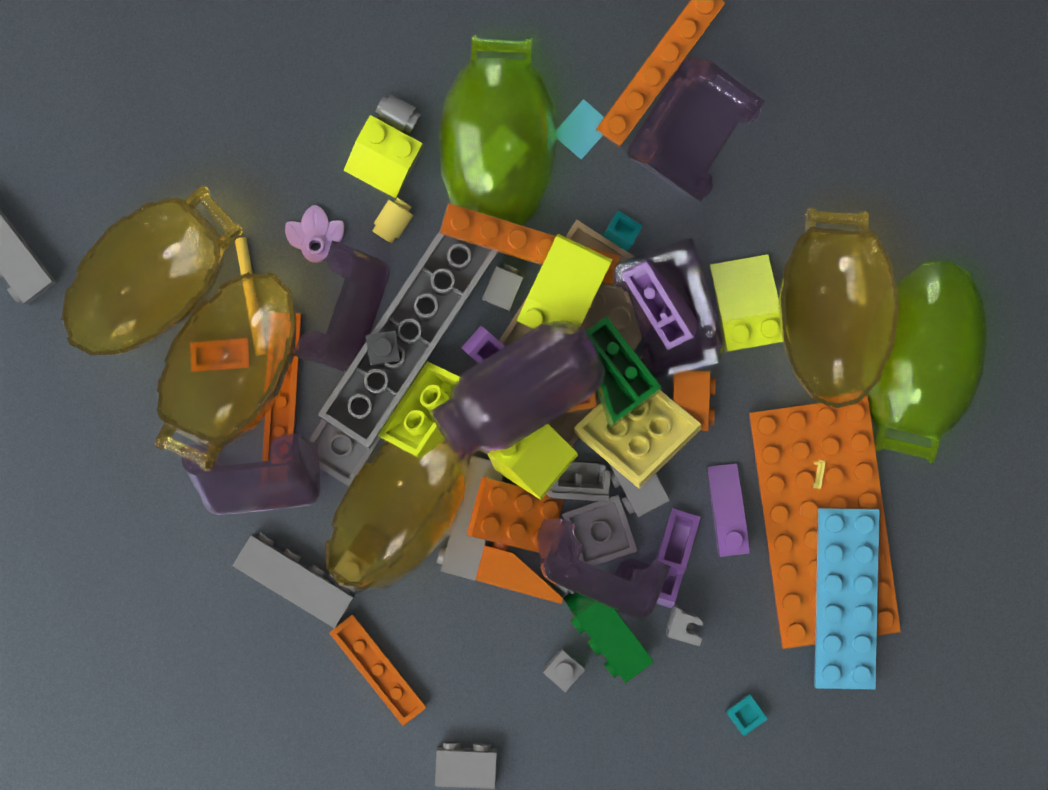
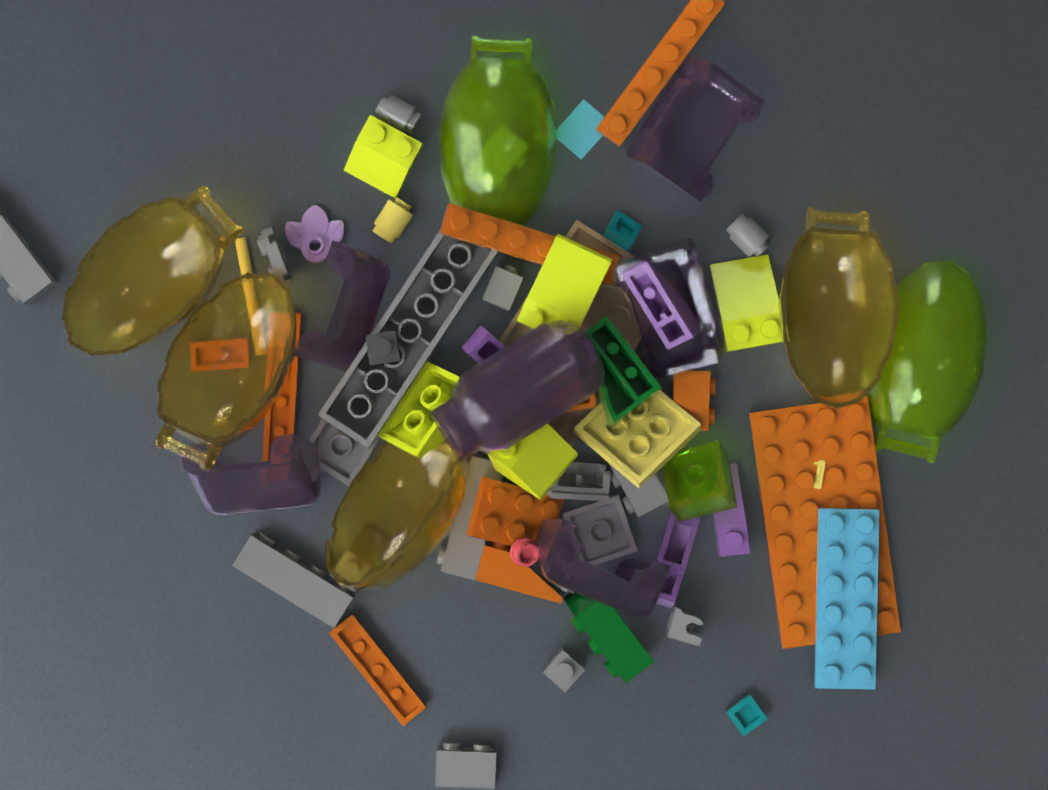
none -> light grey plate [257,226,293,286]
none -> coral plate [510,537,539,567]
none -> clear neon green brick [663,440,737,522]
none -> light grey brick [726,213,770,257]

